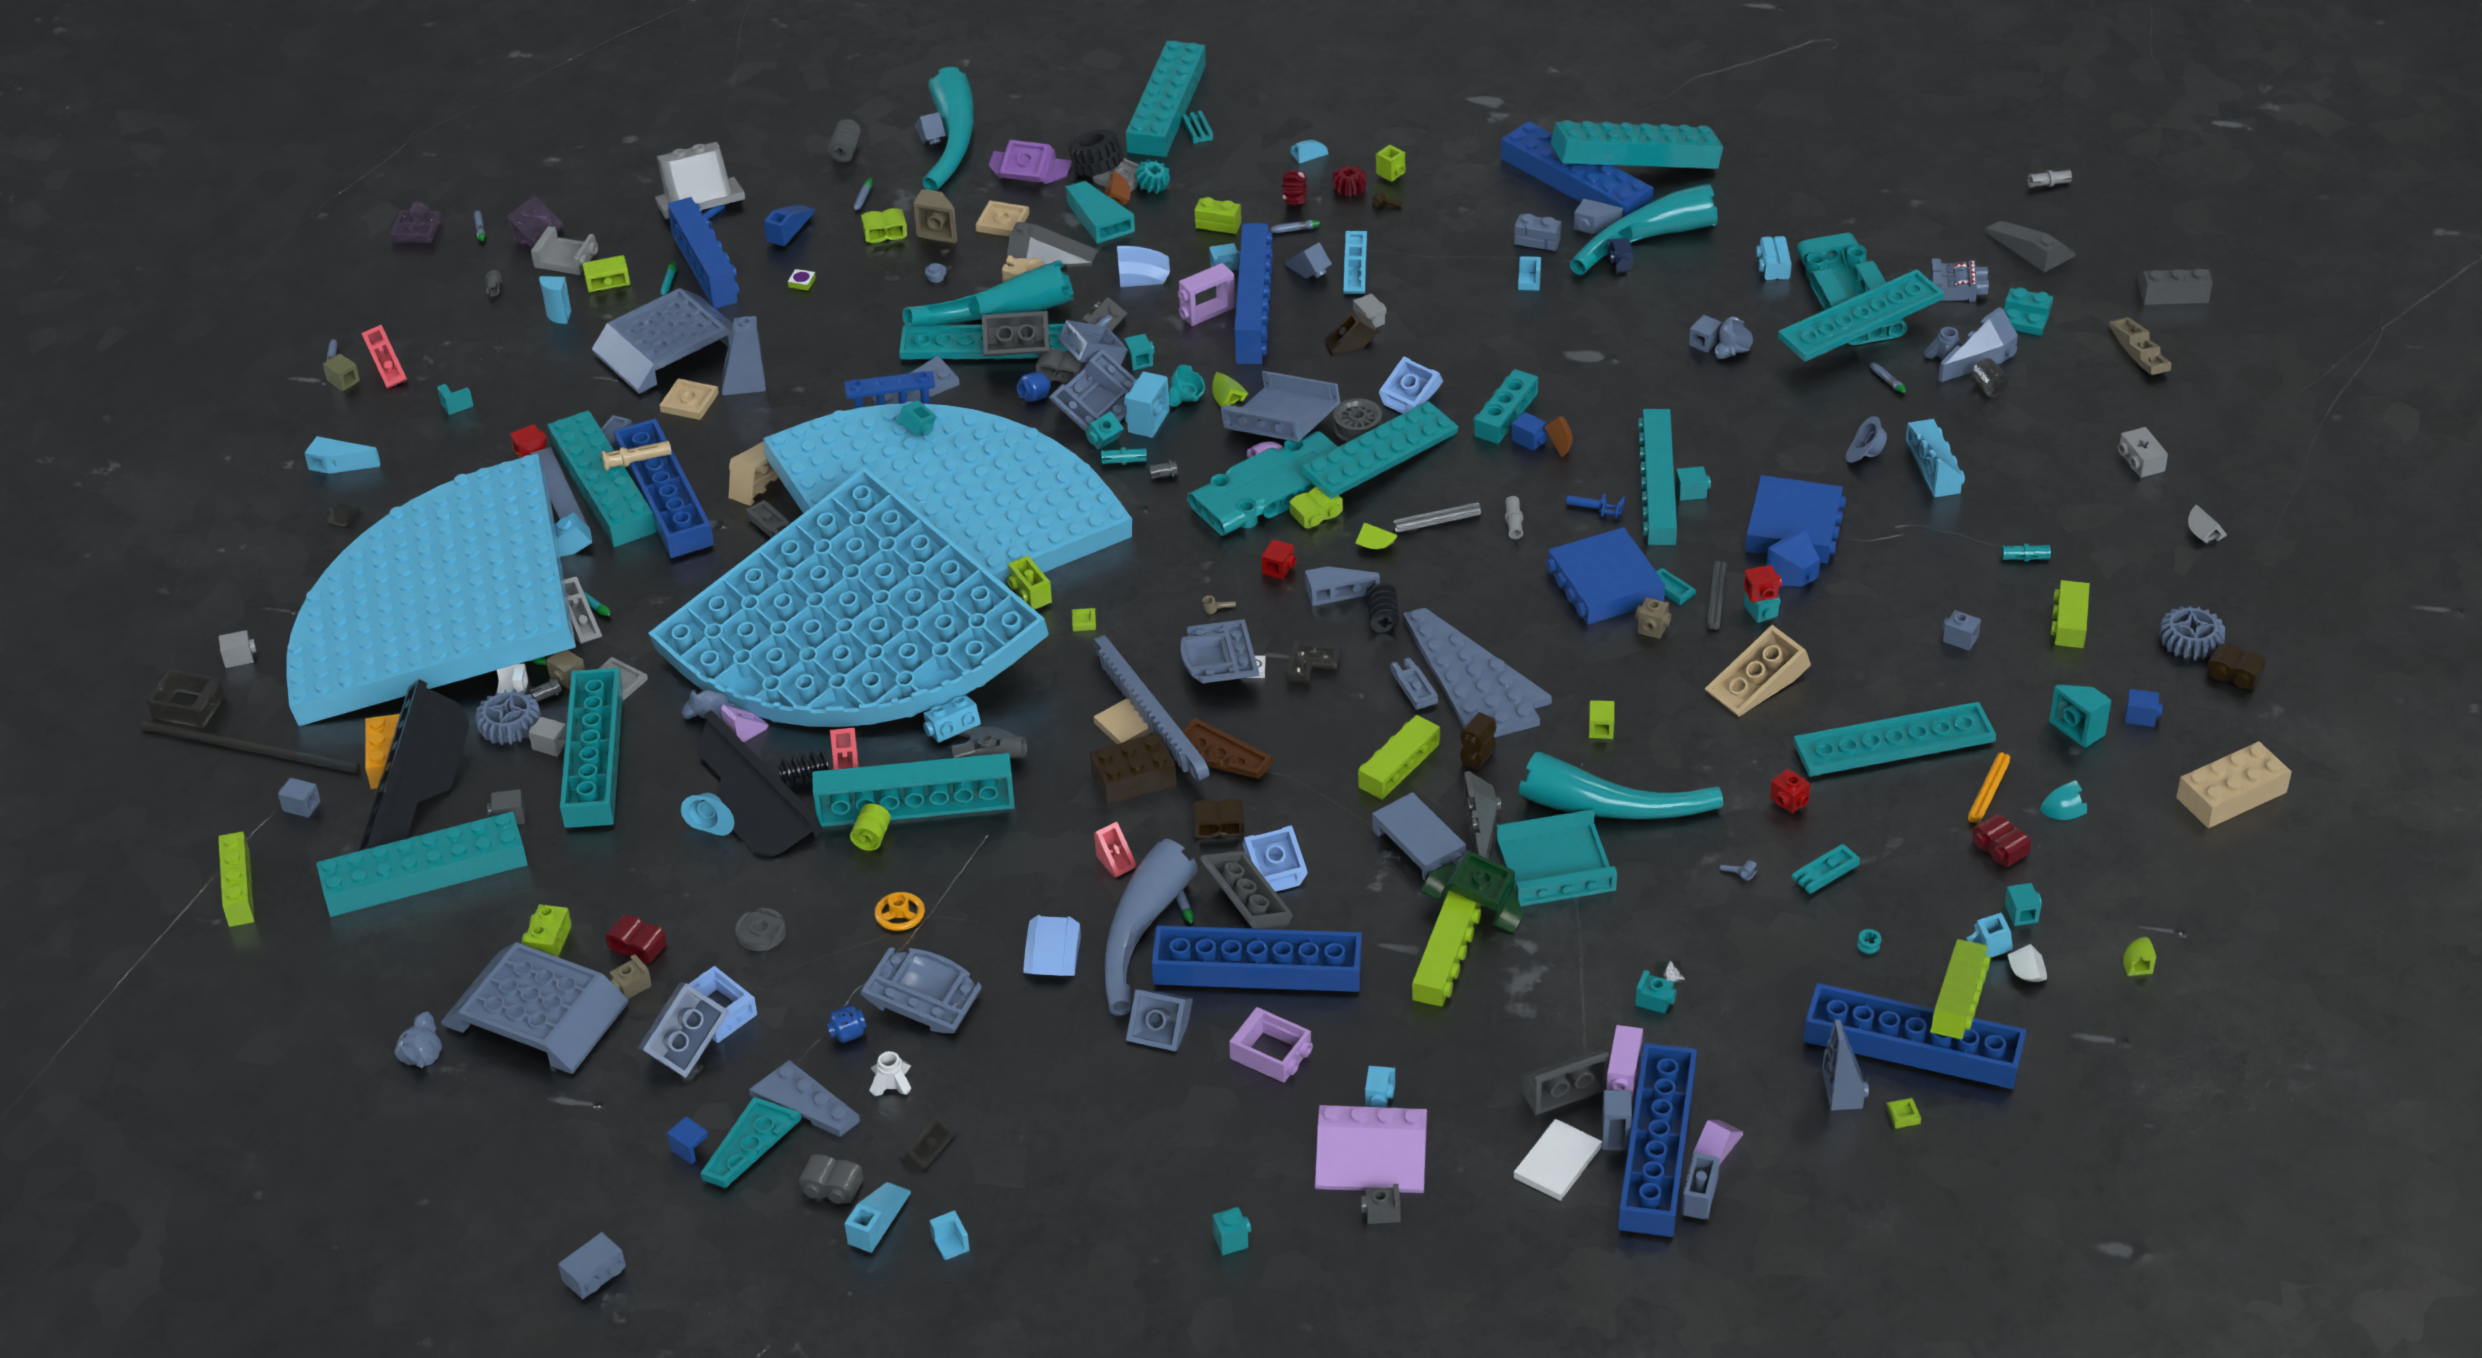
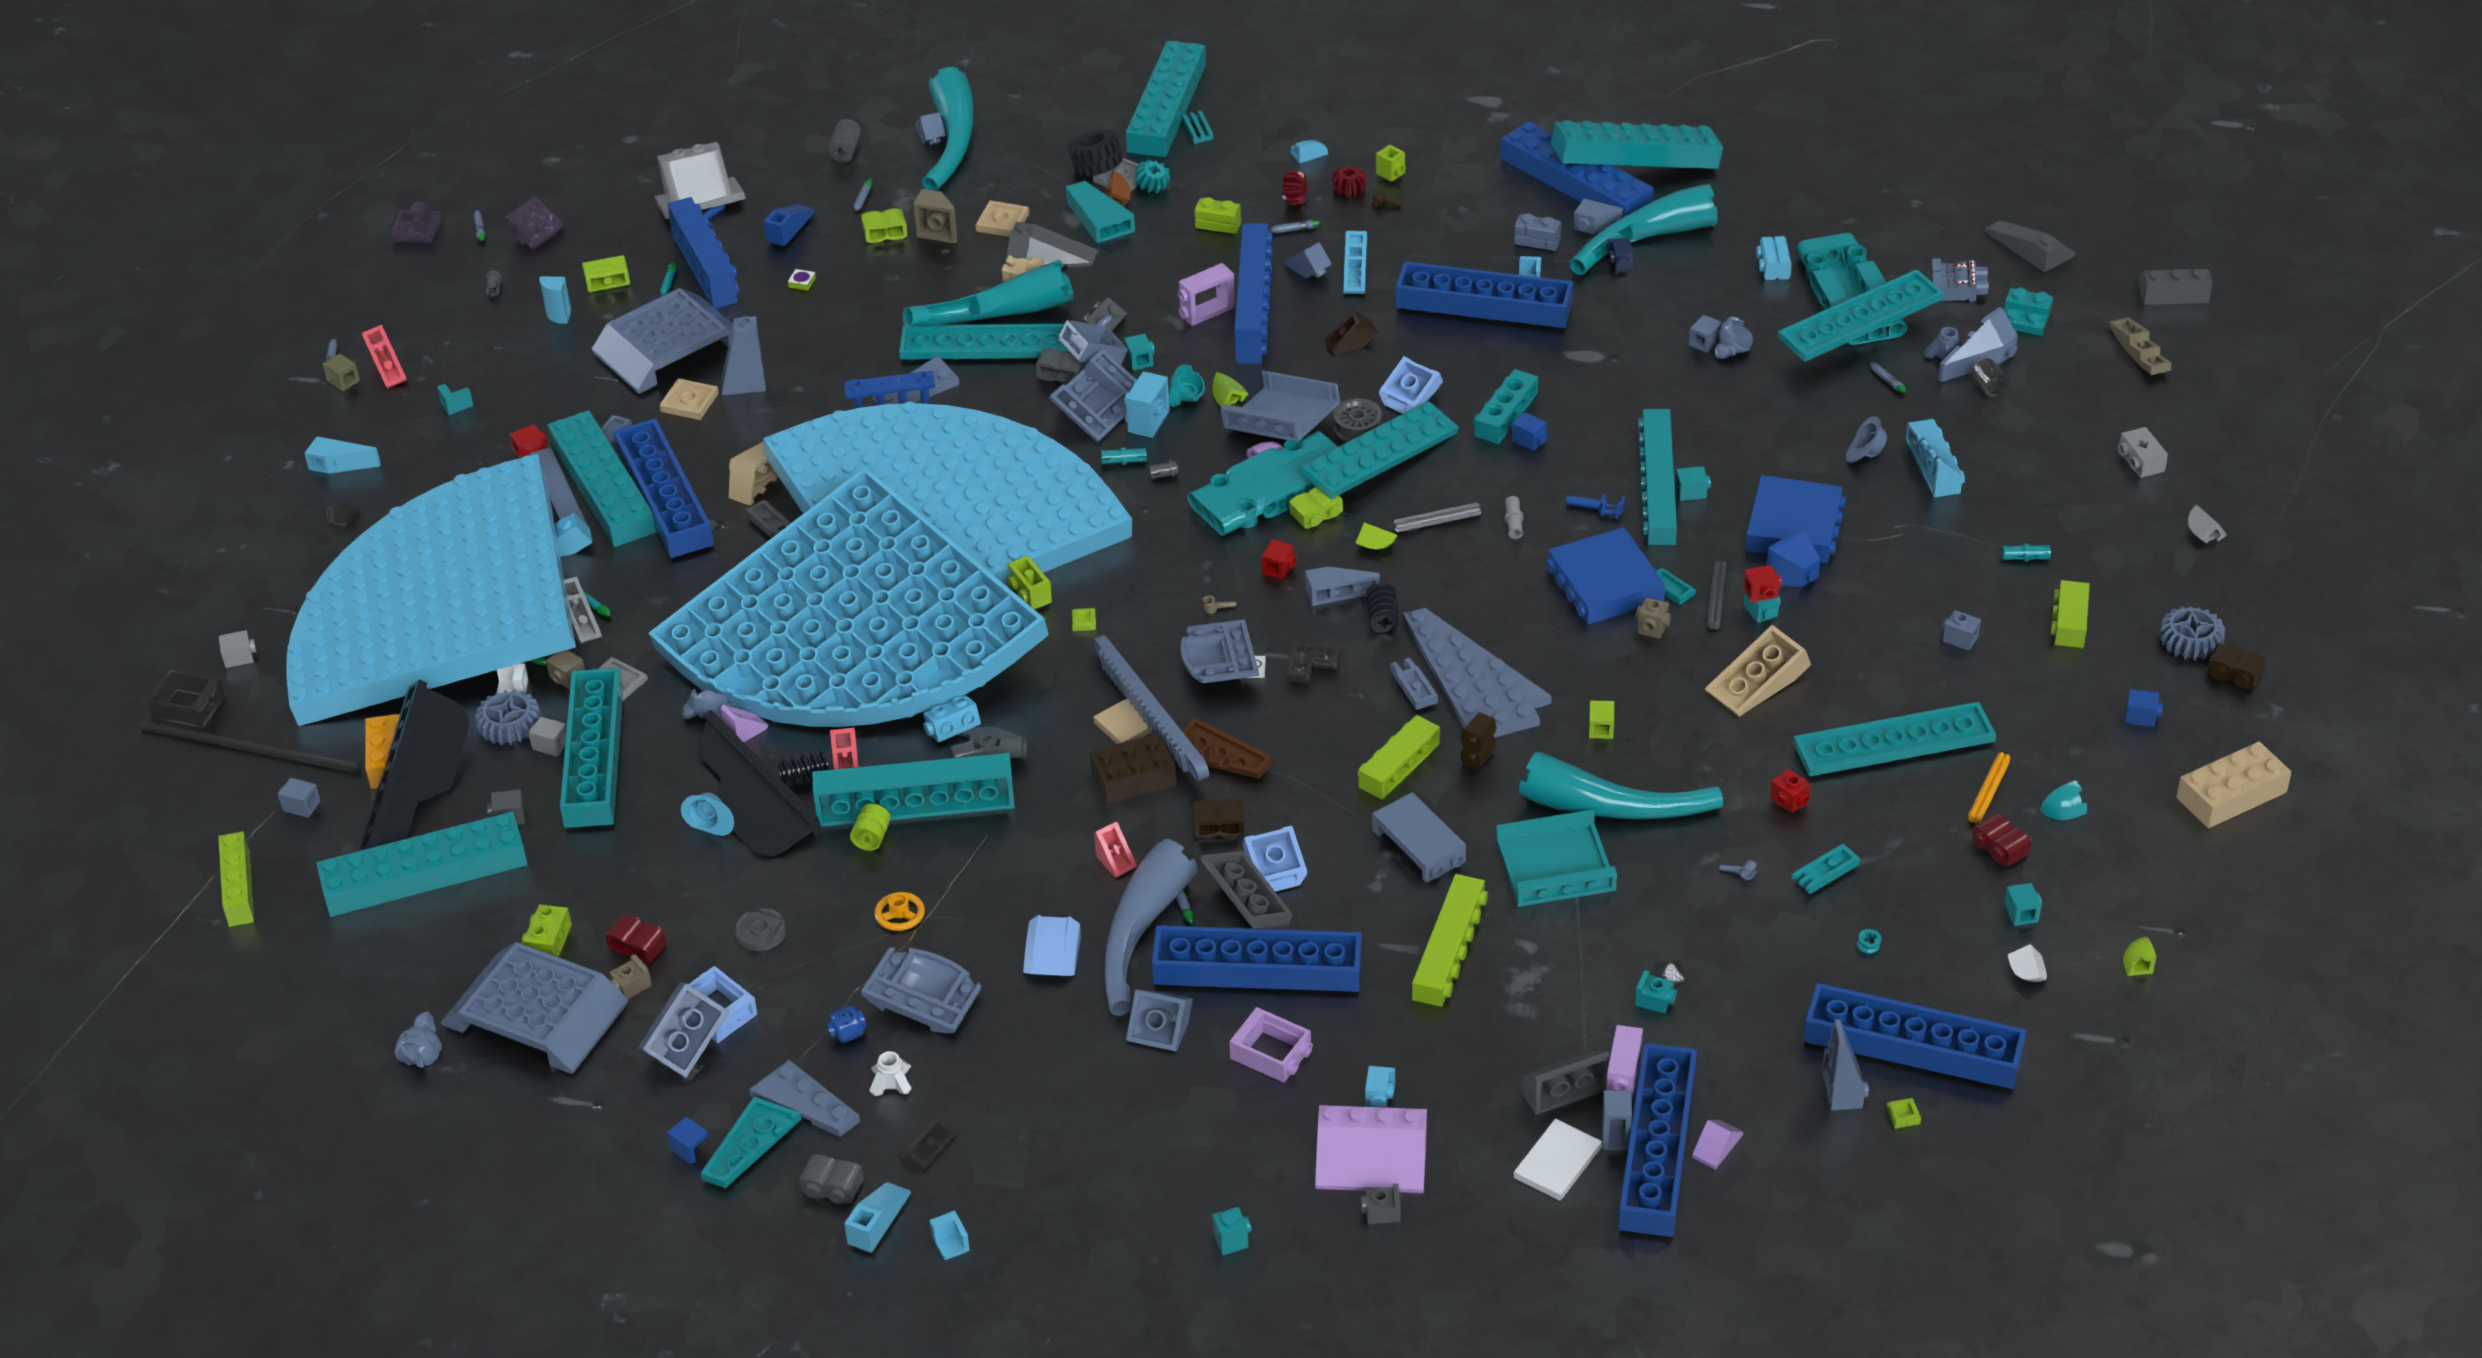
dark grey pin [529,678,562,702] -> none
light grey panel [531,226,598,275] -> none
sand blue brick [558,1232,626,1299] -> none
tan pin [601,441,672,471] -> none
teal brick [896,400,937,436] -> none
sand blue plate [925,263,946,282] -> none
dark grey slope [982,311,1050,356] -> none
medium lavender piece [989,140,1072,184] -> none
blue head [1017,372,1051,402] -> none
teal brick [1085,412,1124,450] -> none
light blue slope [1117,246,1170,287] -> none
medium azure brick [1209,243,1241,271] -> none
light grey brick [1353,293,1386,328] -> none
dark green piece [1421,850,1523,934] -> none
dark grey wedge [1464,771,1501,859] -> none
dark orange brick [1544,416,1573,458] -> none
sand blue brick [1681,1153,1720,1219] -> none
lime brick [1931,939,1991,1039] -> none
medium azure brick [1966,913,2013,957] -> none
light grey pin [2027,170,2072,188] -> none
teal slope [2049,685,2111,748] -> none
none -> blue brick [1396,261,1573,328]

